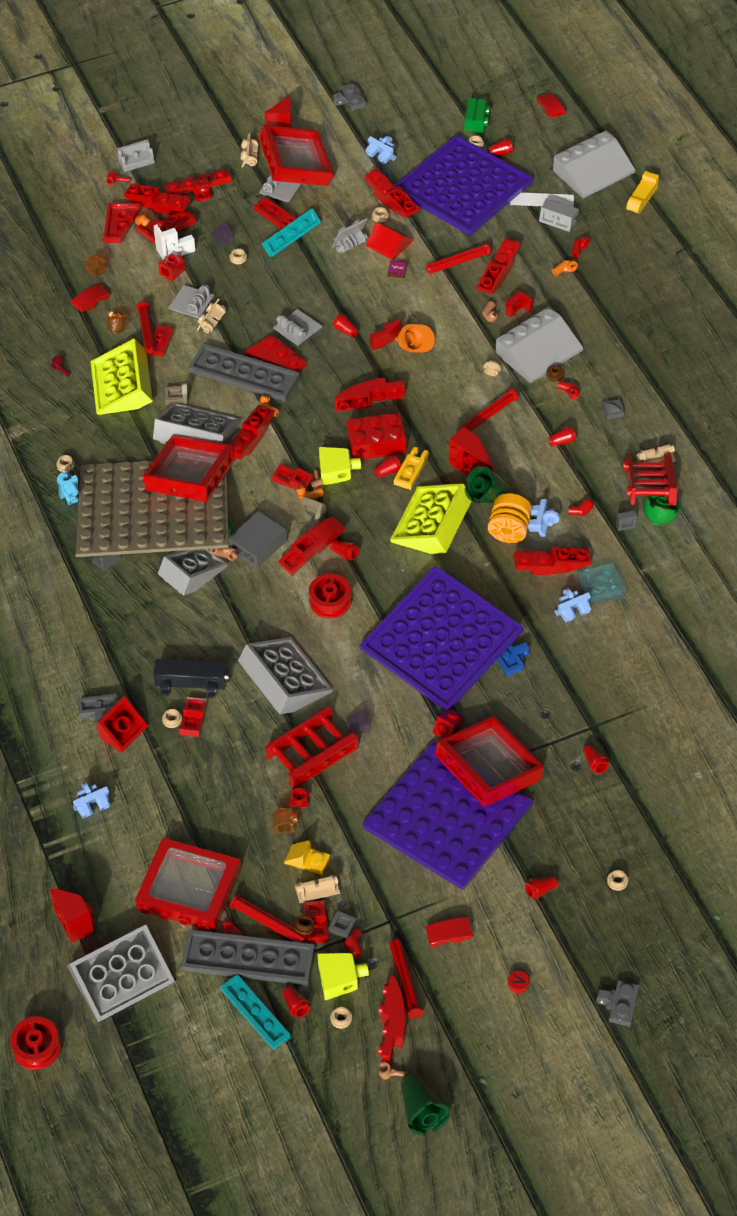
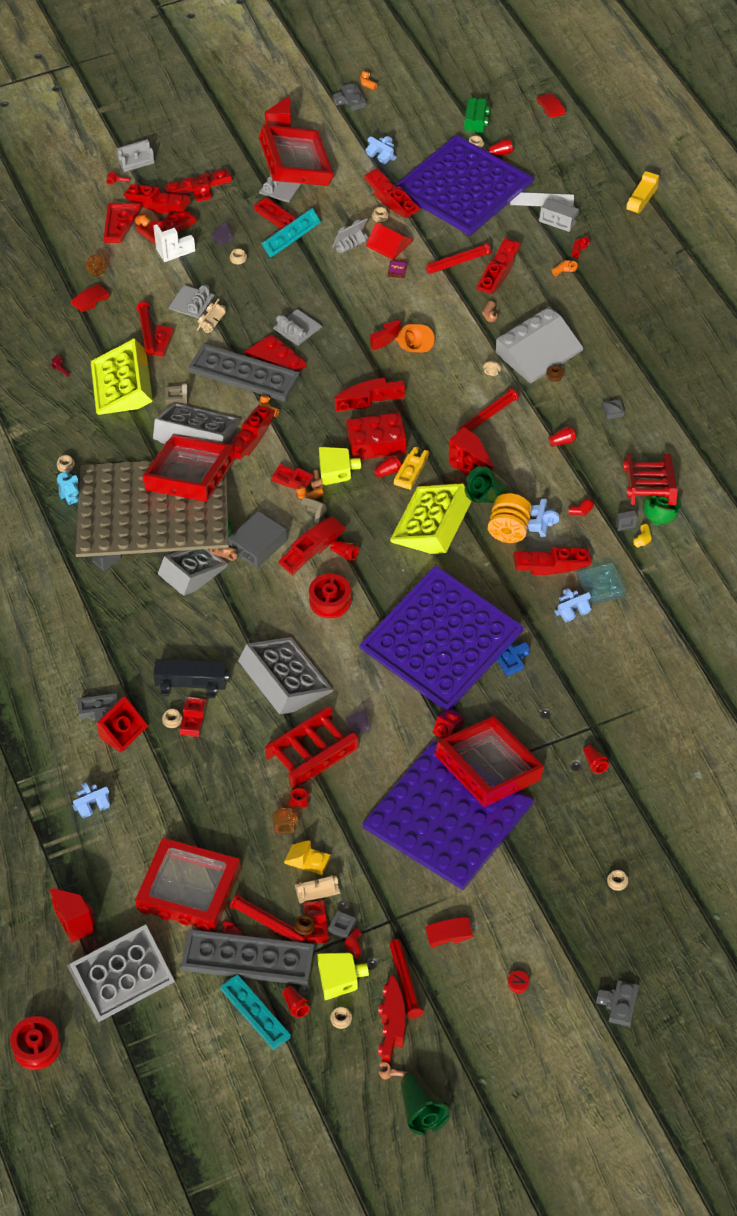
clear orange plate [107,312,127,334] -> none
red brick [158,253,185,282] -> none
tan hinge [240,133,258,167] -> none
red cone [332,314,359,338] -> none
red bracket [506,291,533,317] -> none
red cone [525,876,557,899] -> none
light grey slope [553,130,636,199] -> none
red arm [557,380,580,399] -> none
tan hinge [635,444,676,462] -> none
none -> orange arm [360,71,378,90]
none -> yellow arm [633,524,652,548]

